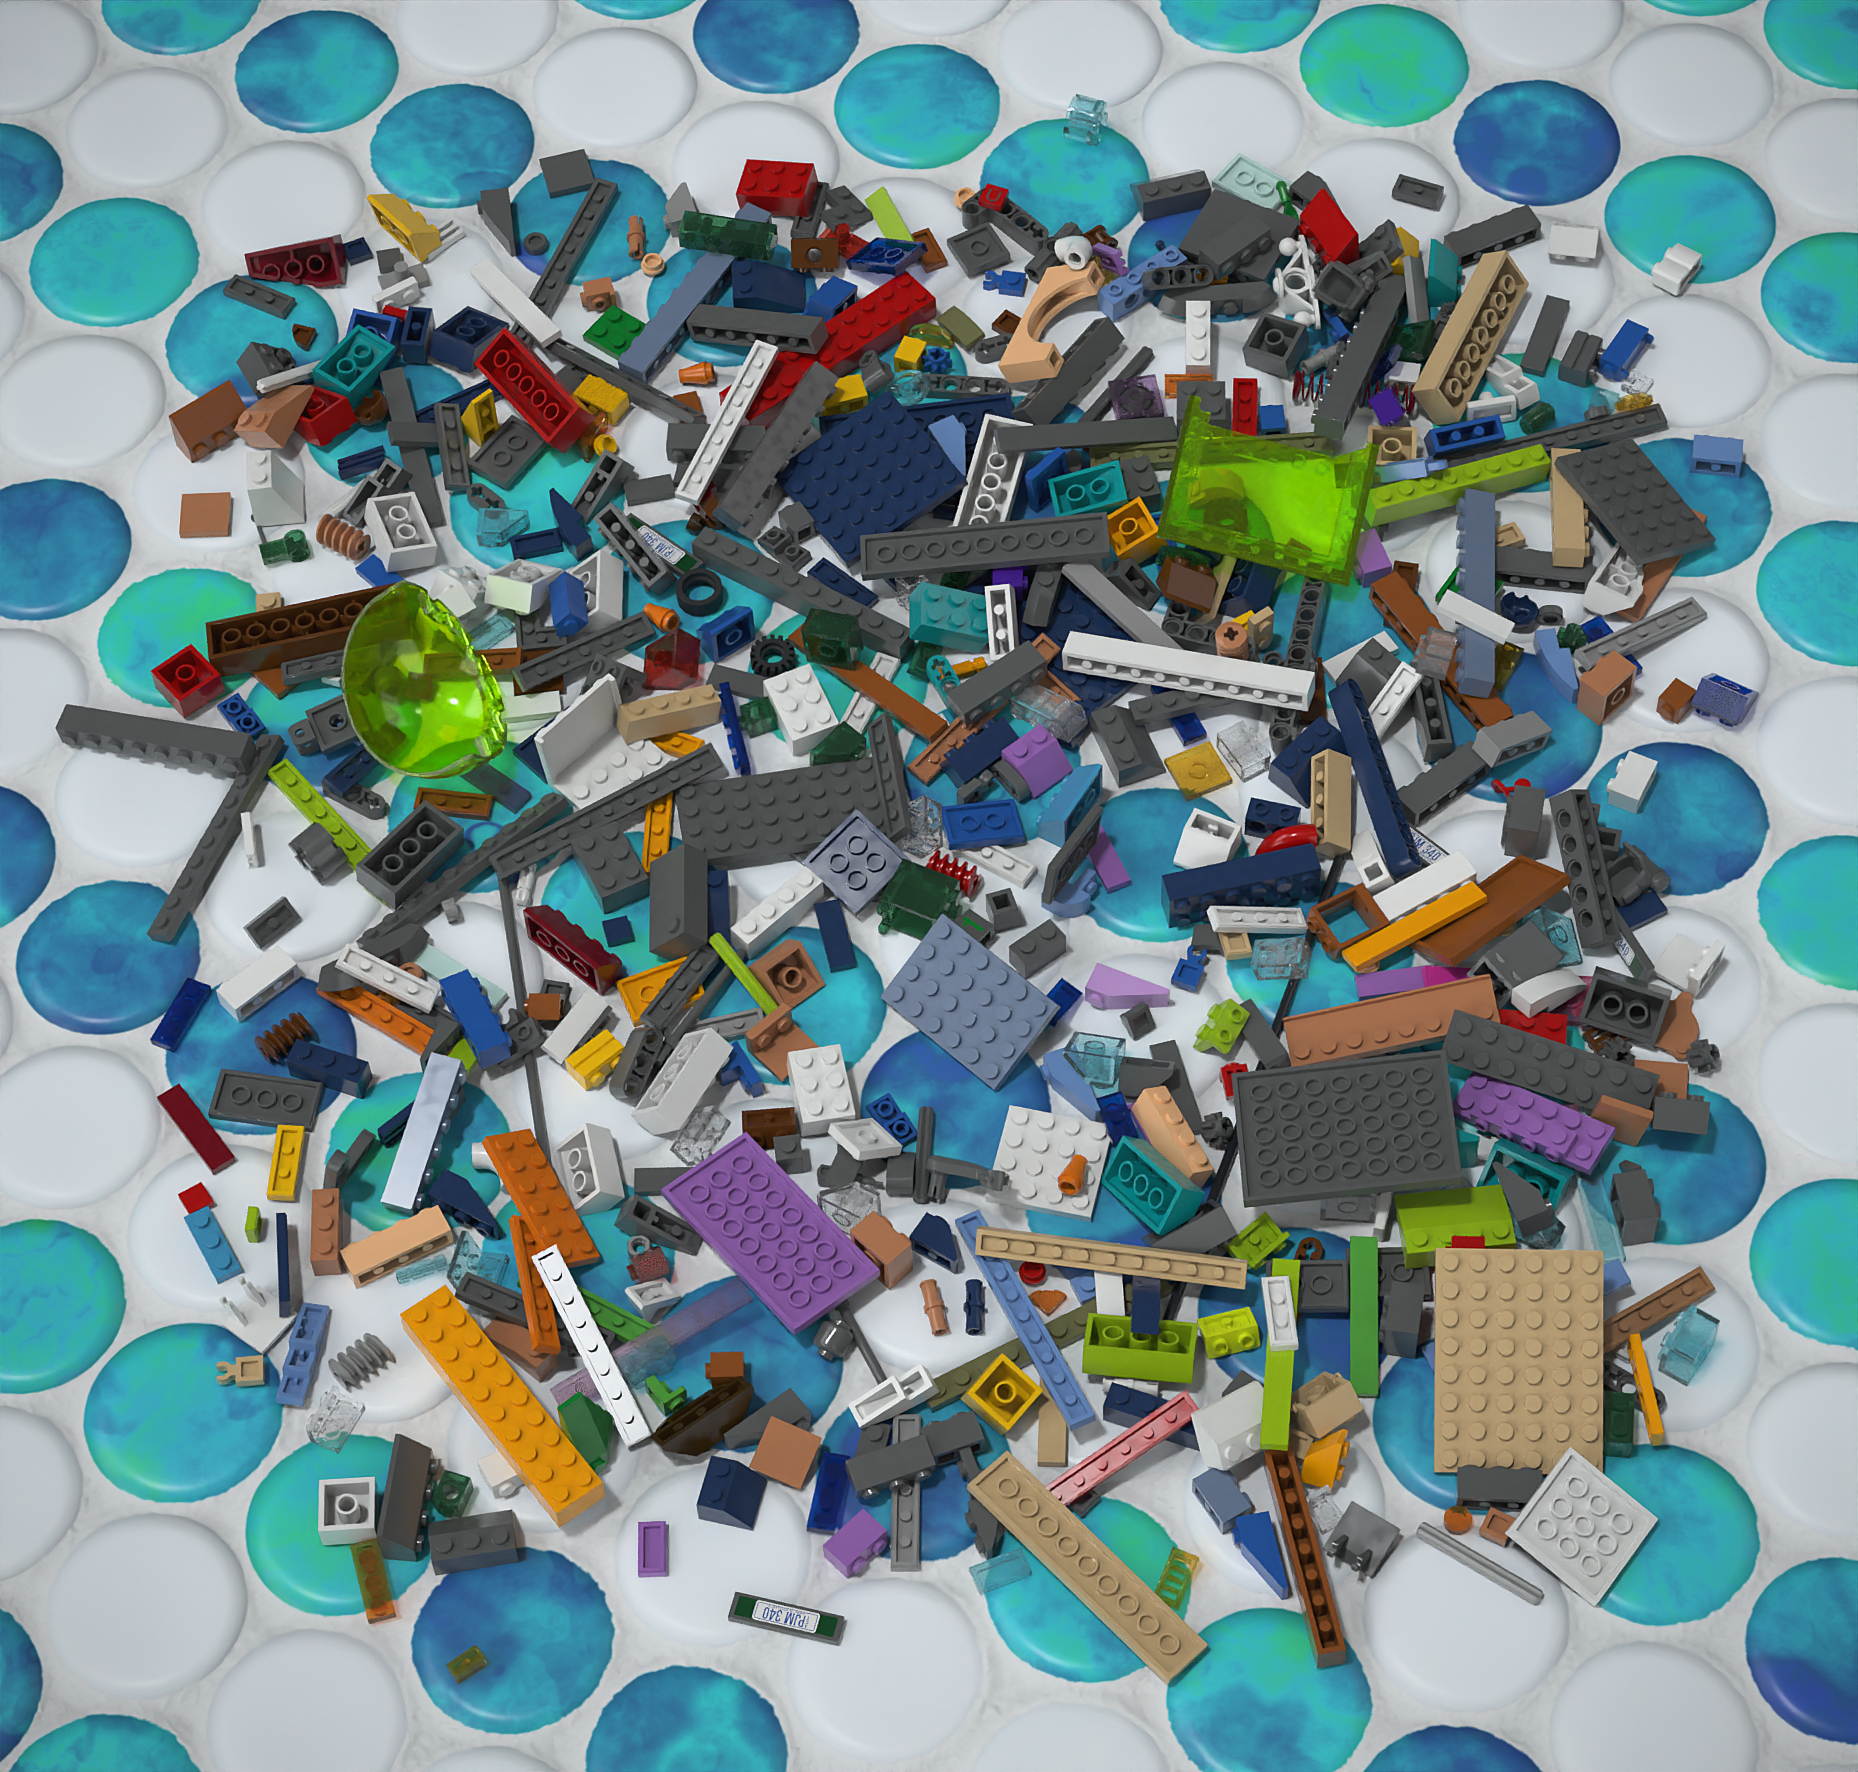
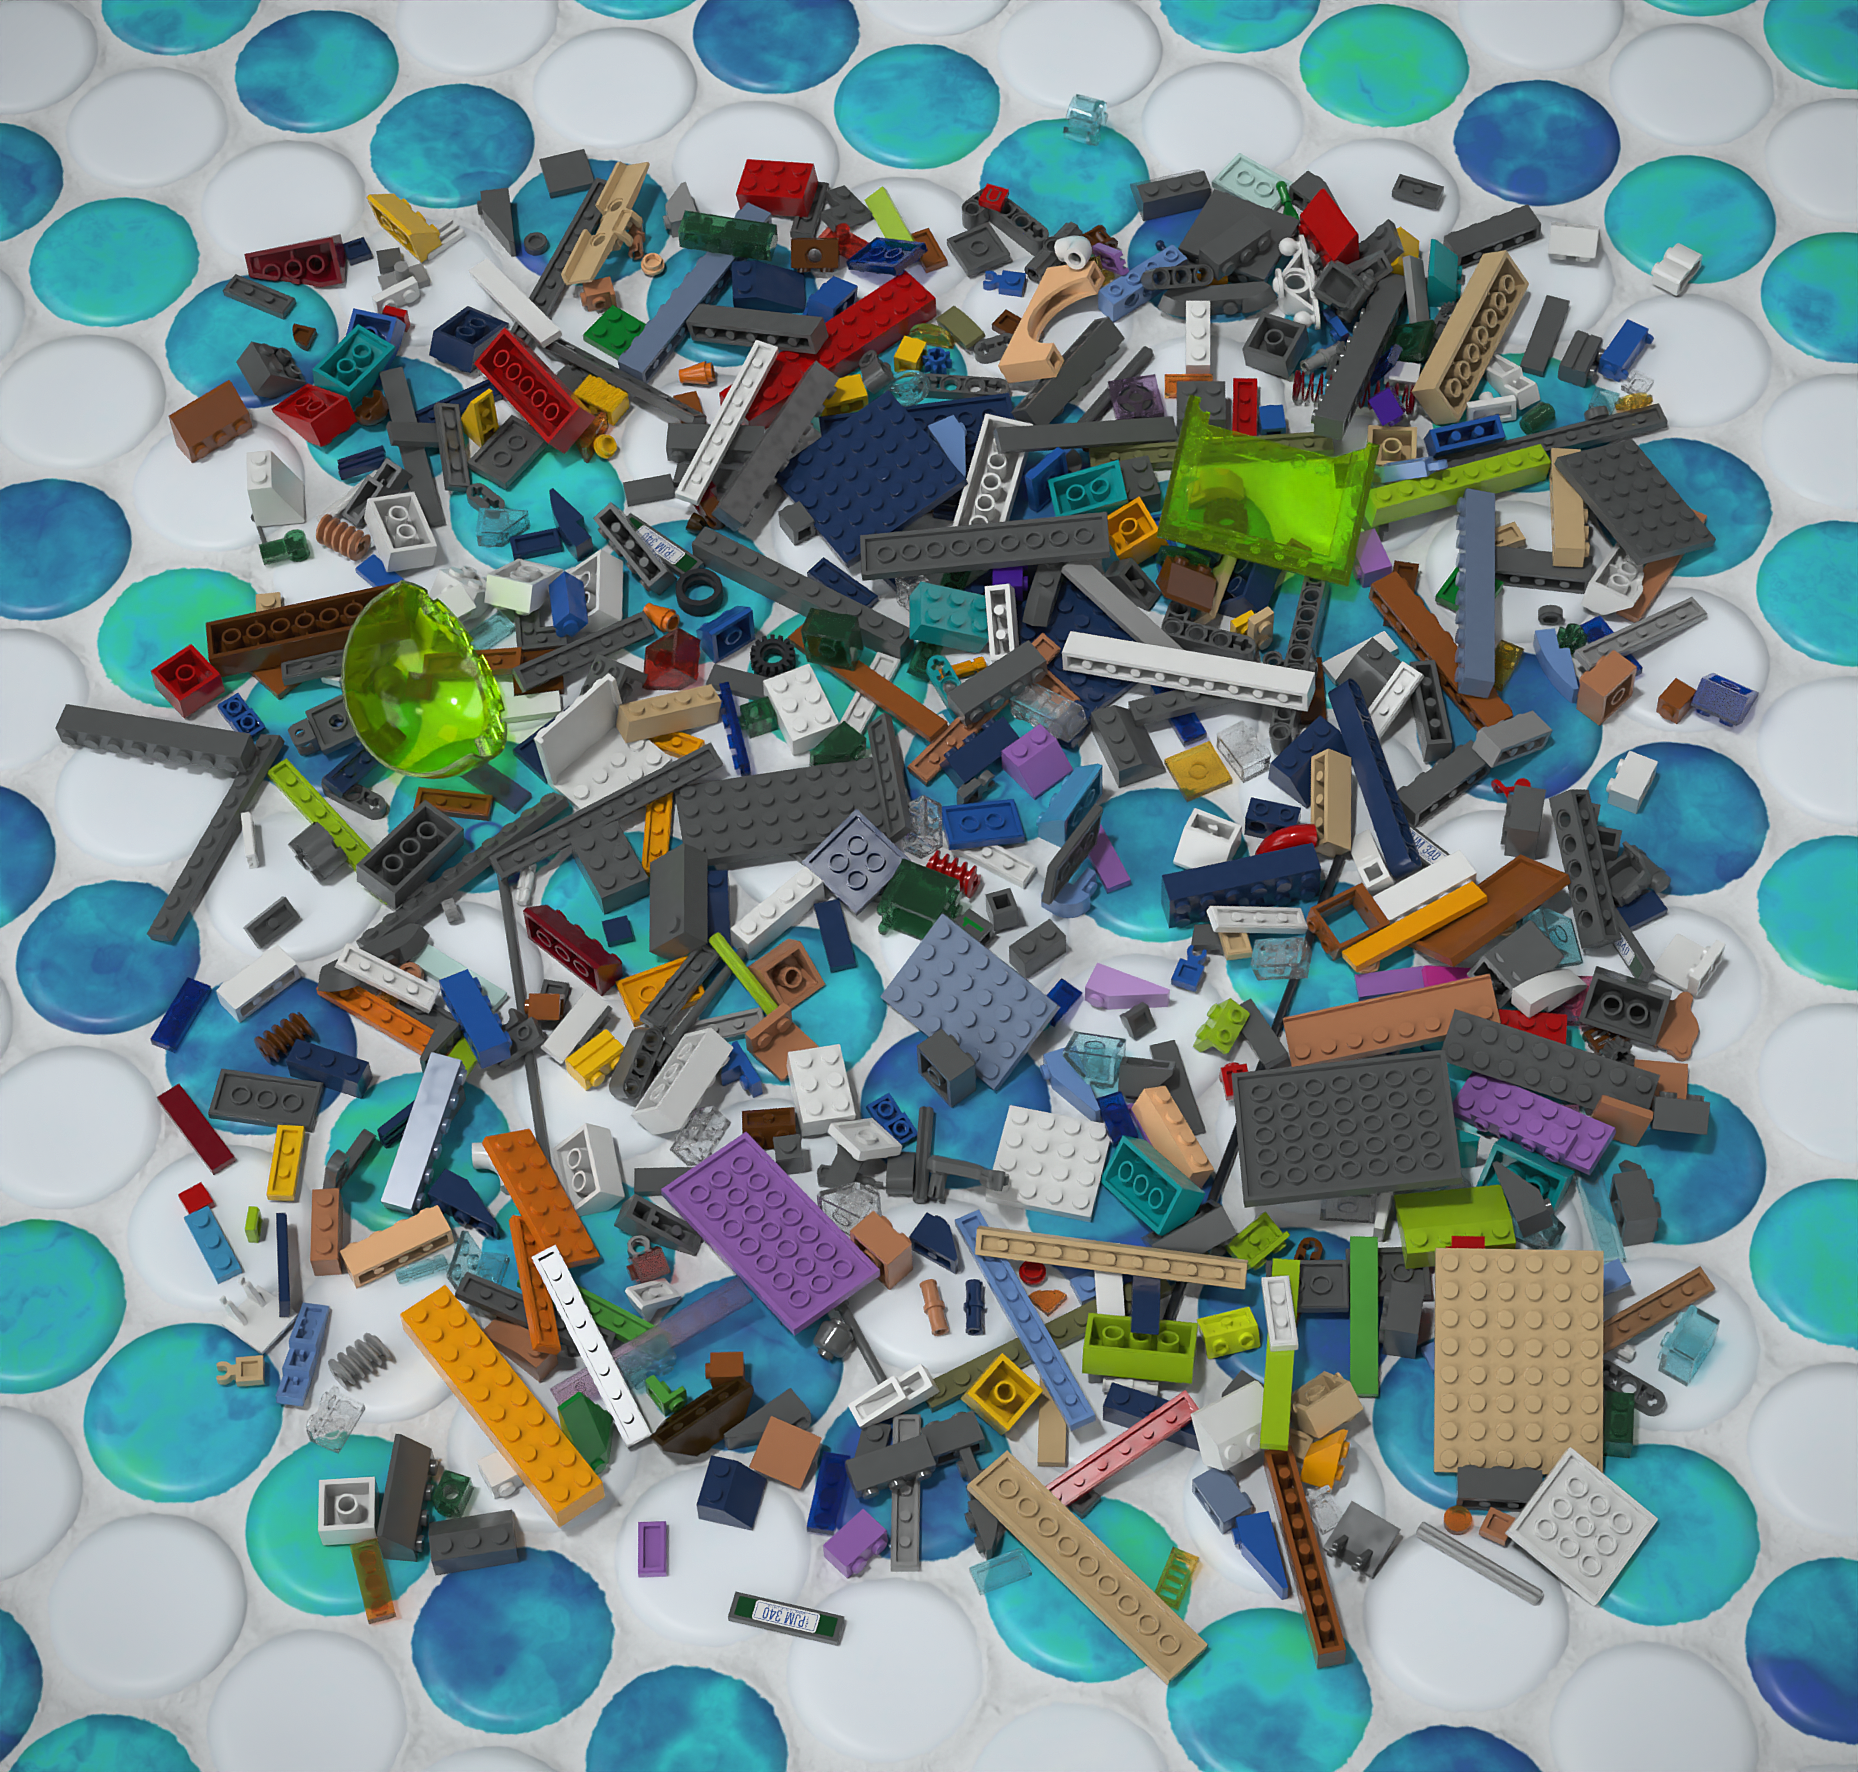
nougat tile [179,492,232,538] -> none
nougat slope [234,385,315,448] -> none
white axle [256,359,322,393] -> none
dark blue brick [400,306,436,363] -> none
clear yellow piece [446,1645,487,1685] -> none
dark grey slope [571,449,635,524] -> none
dark grey slope [757,525,812,571] -> none
light nougat plate [954,187,976,209] -> none
dark grey beam [991,759,1031,802] -> none
orange cone [1058,1155,1088,1195] -> none
dark grey gear [1200,1112,1233,1146] -> none
nougat piece [1215,622,1249,661] -> none
clear brick [1413,626,1458,681] -> none
white tile [1436,589,1515,645] -> none
dark blue hair [1500,592,1539,628] -> none
light orange tile [1627,1333,1664,1446] -> none
dark grey gear [1686,1039,1720,1073] -> none
medium blue brick [1690,434,1744,478] -> none
none -> tan piece [561,162,650,285]
none -> dark grey brick [917,1029,977,1108]

